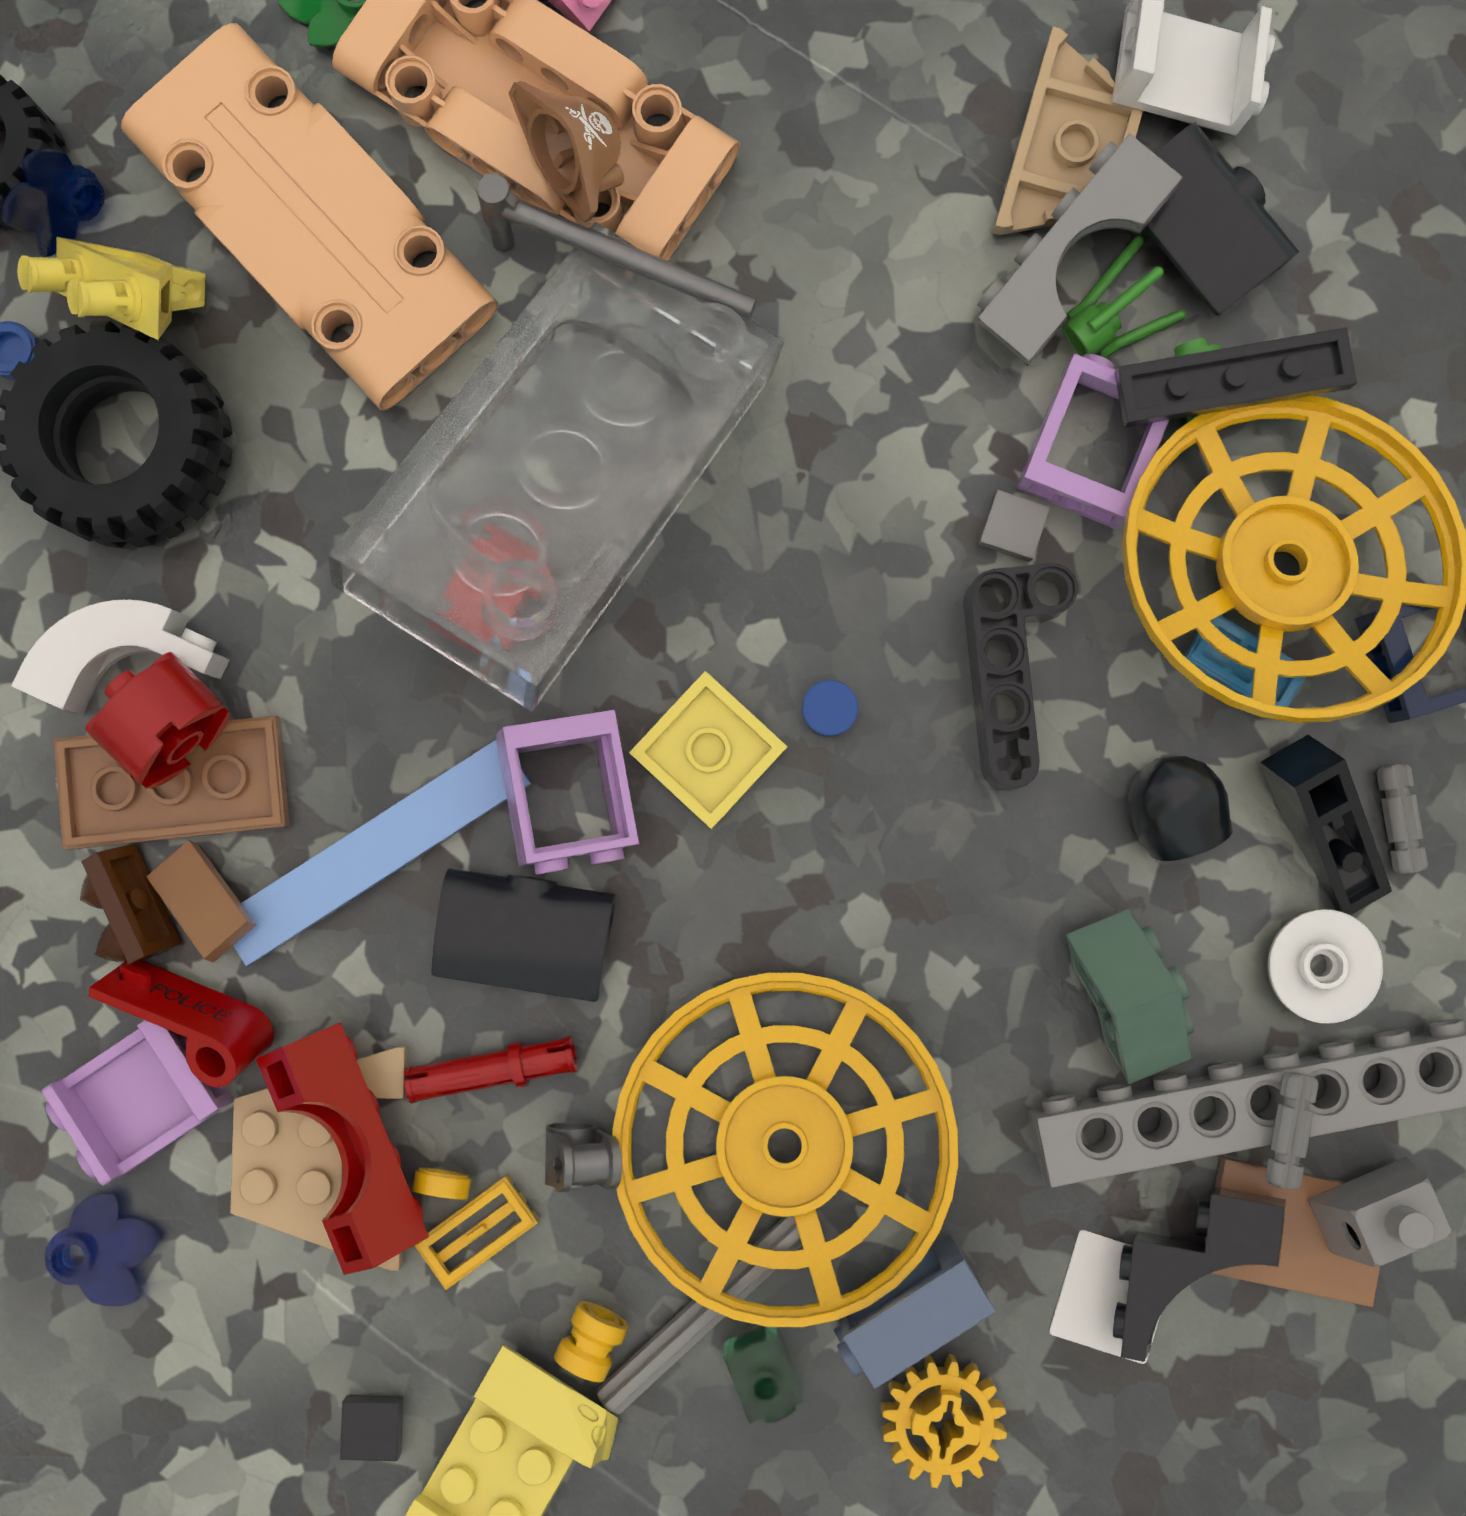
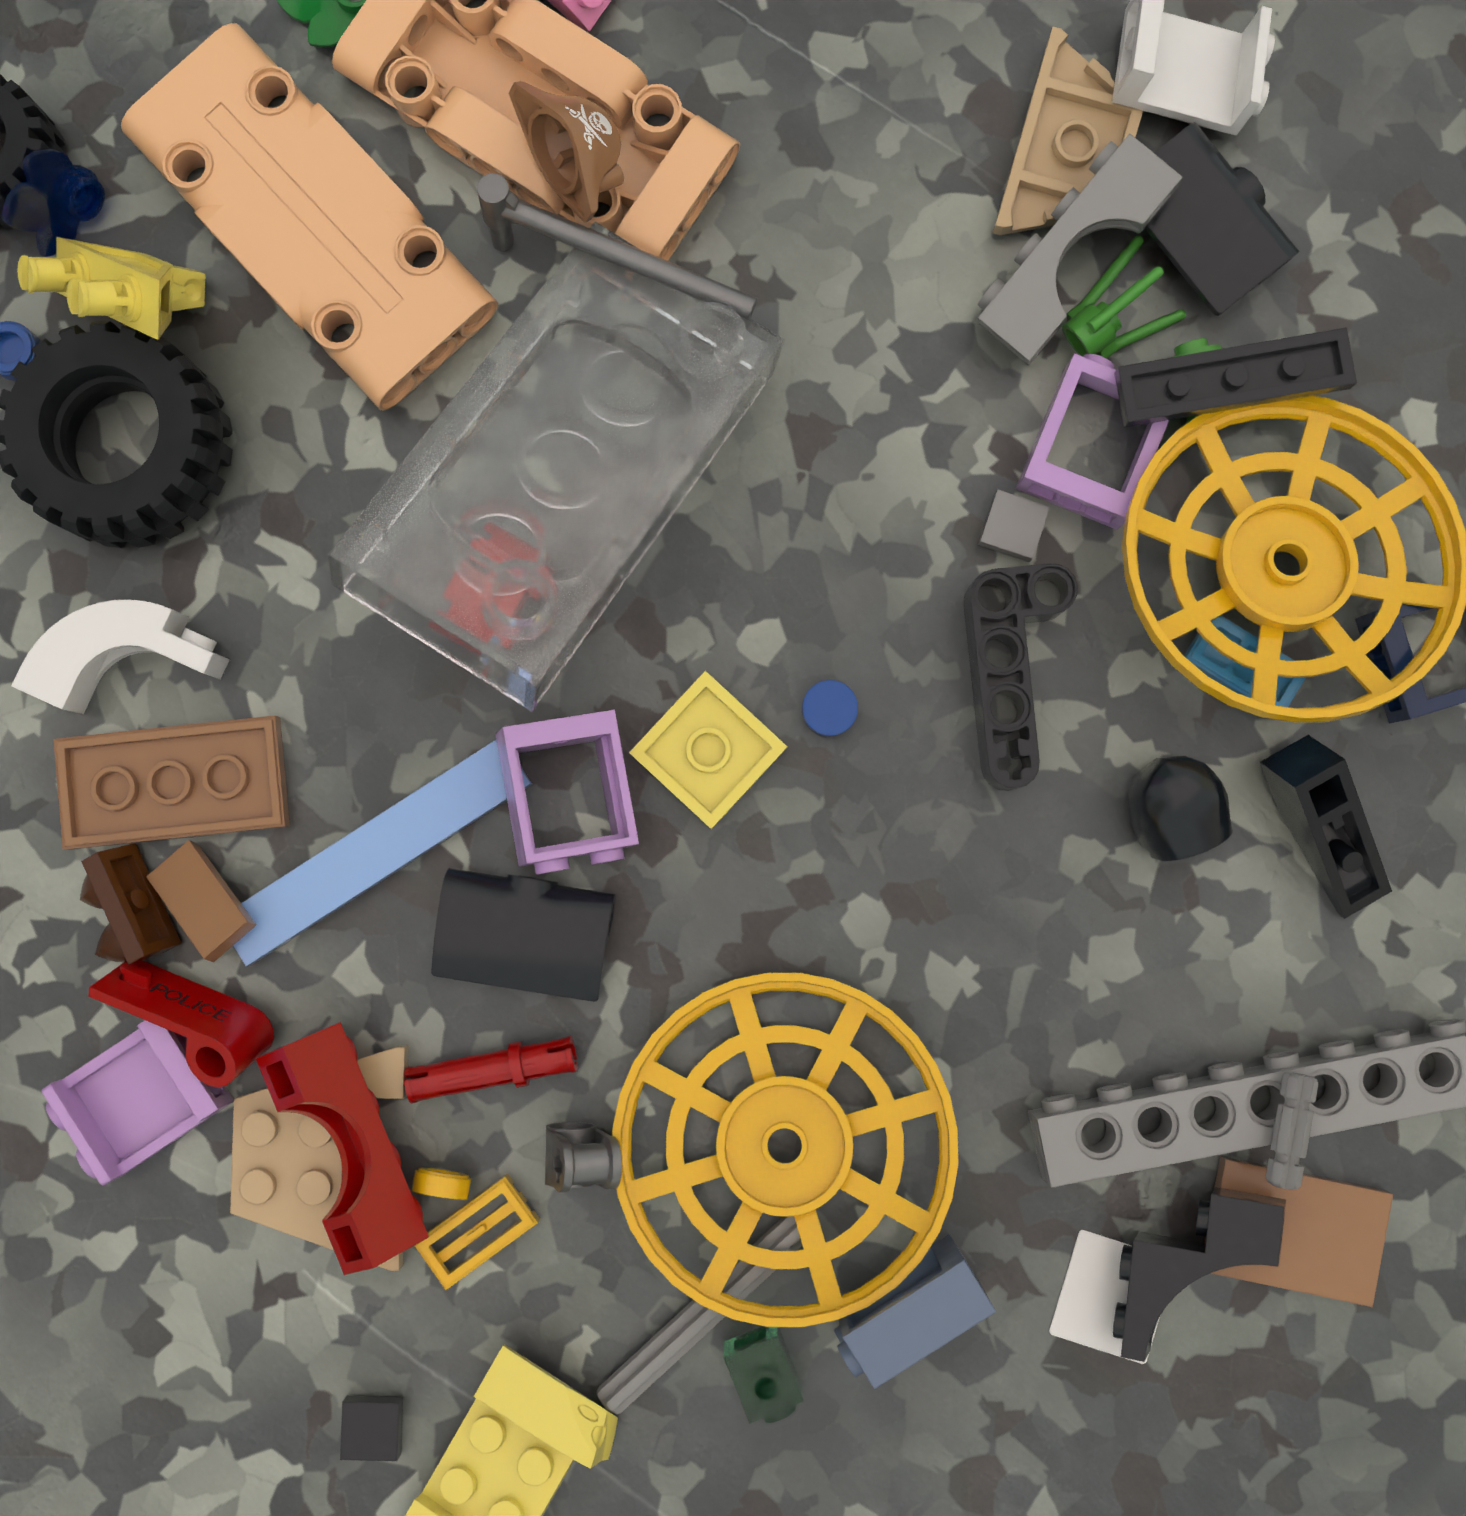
clear blue plate [45,1192,161,1306] -> none
red brick [85,652,230,789] -> none
yellow wheel [554,1301,629,1383] -> none
yellow gear [880,1354,1007,1488] -> none
sand green brick [1066,909,1194,1084] -> none
white dish [1268,909,1383,1024] -> none
light grey torso [1308,1157,1452,1267] -> none
light grey axle [1377,763,1428,874] -> none

